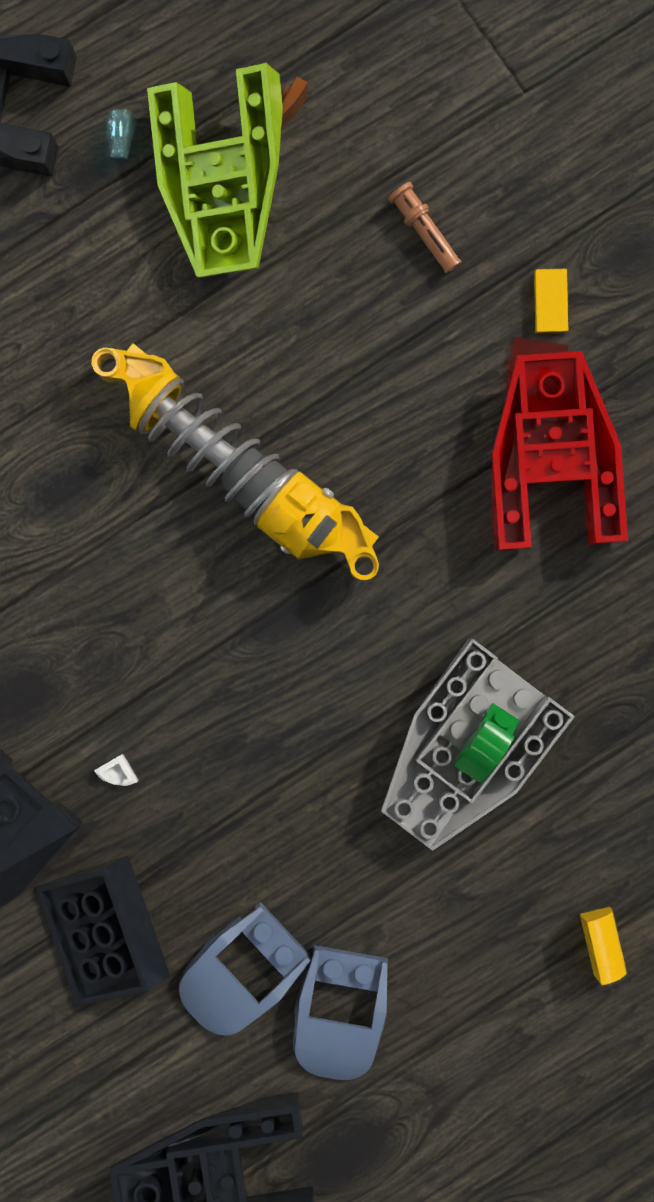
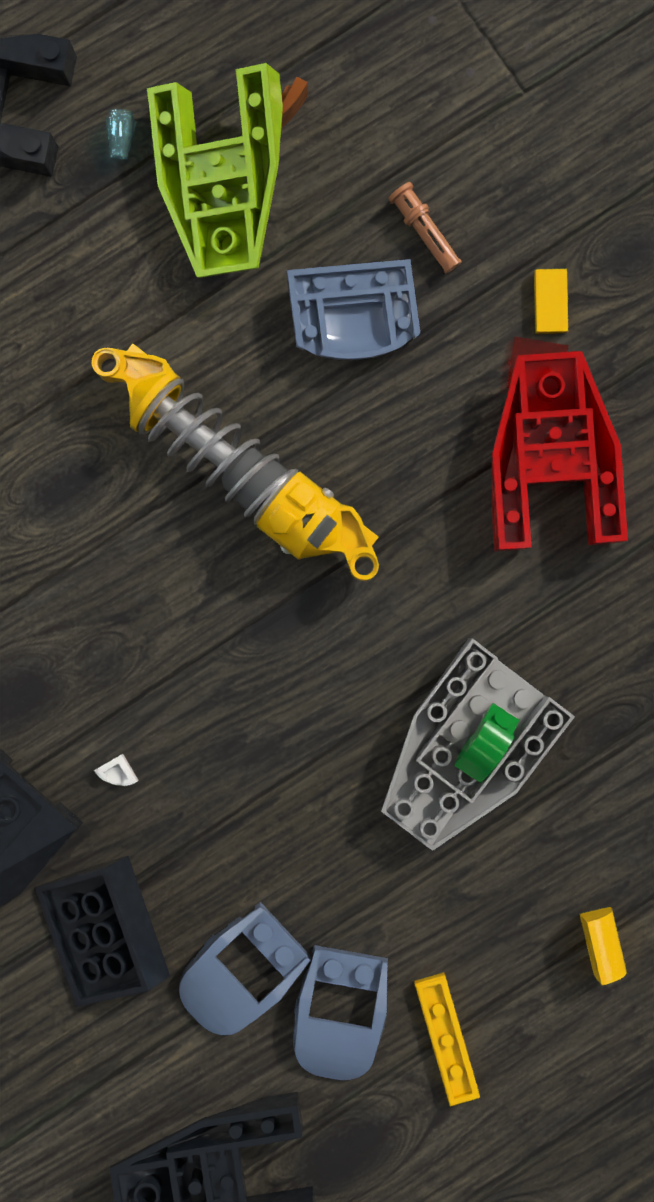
none -> sand blue slope [286,259,421,360]
none -> yellow tile [414,972,480,1106]

